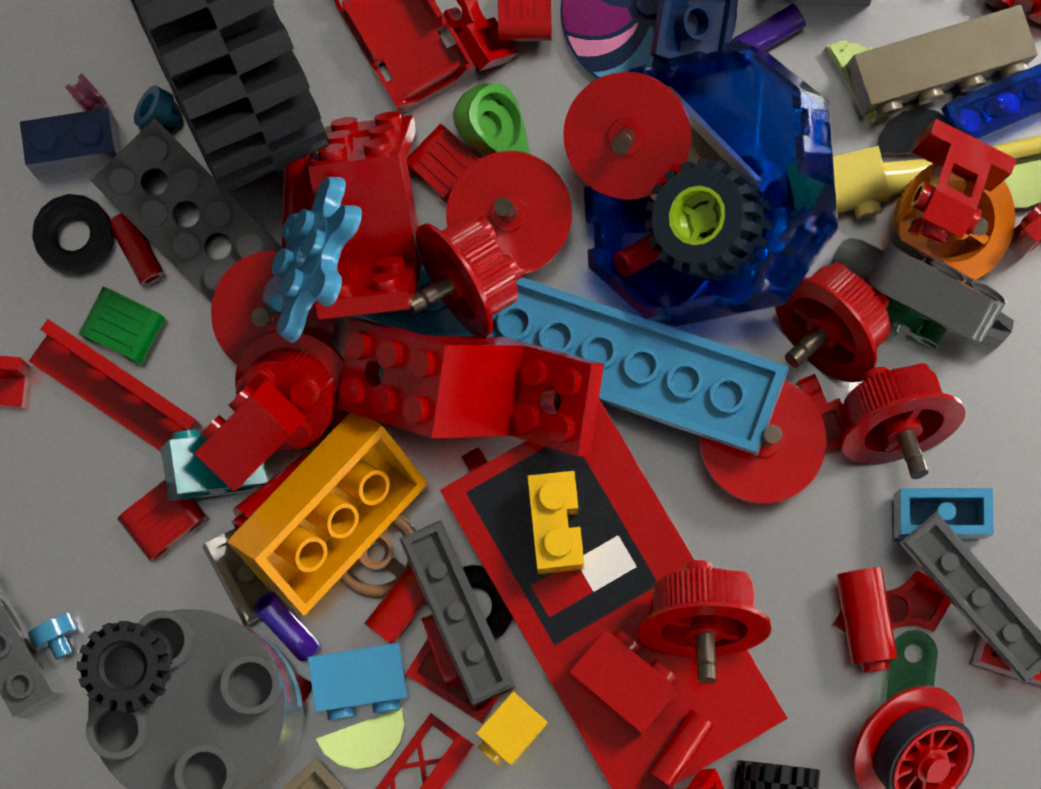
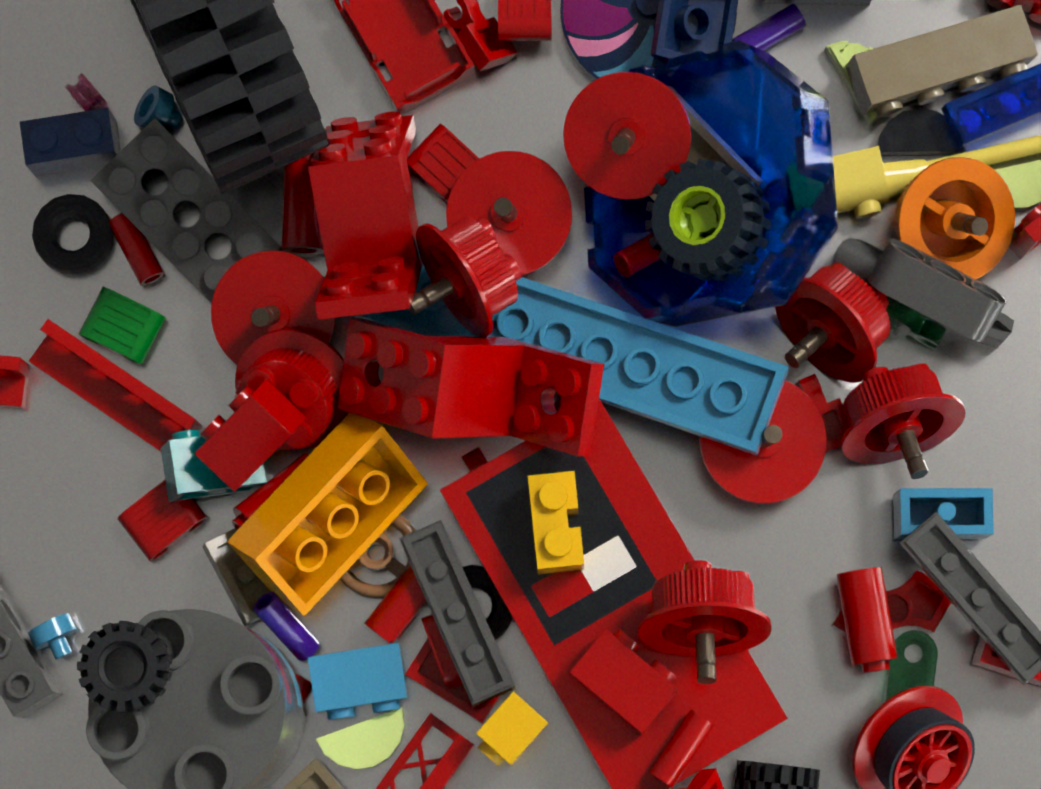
dark azure plate [263,177,362,343] -> none
bright green piece [453,83,530,155] -> none
red tile [902,119,1016,246] -> none

